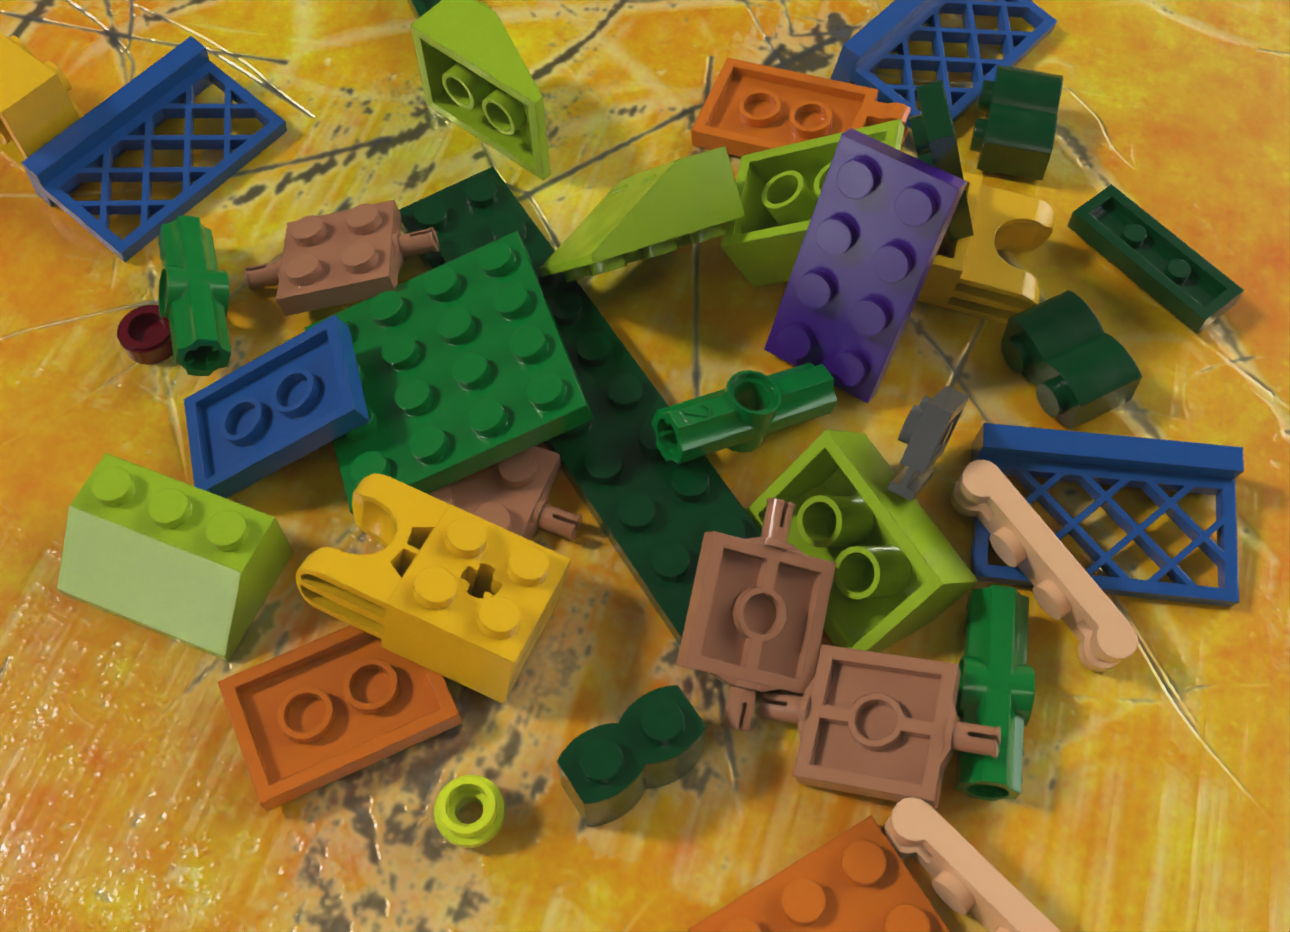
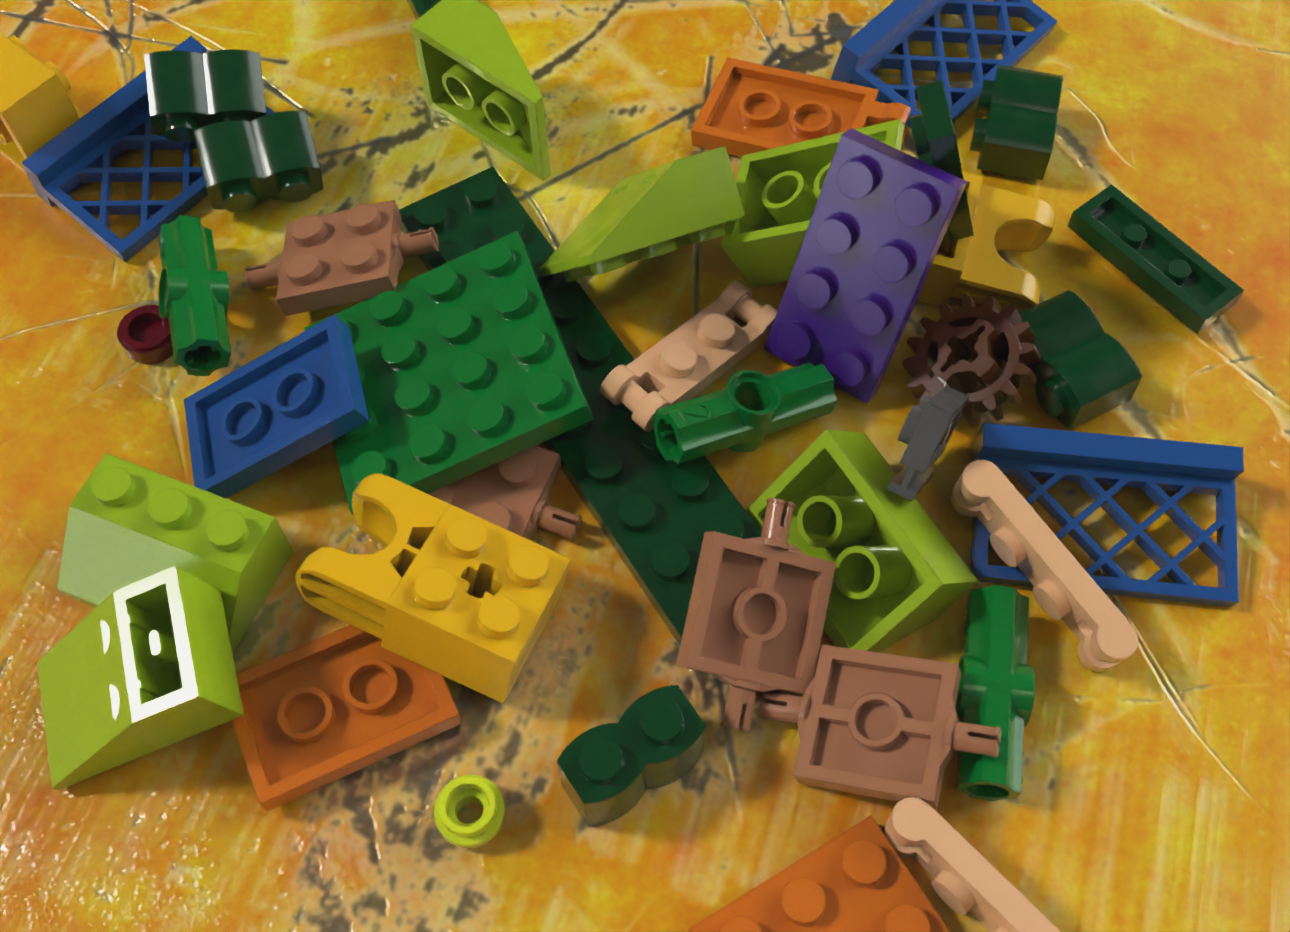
none -> lime slope [37,566,244,790]
none -> dark green brick [144,49,266,142]
none -> dark green brick [194,111,323,213]
none -> light nougat plate [599,280,778,432]
none -> reddish brown gear [902,295,1041,427]

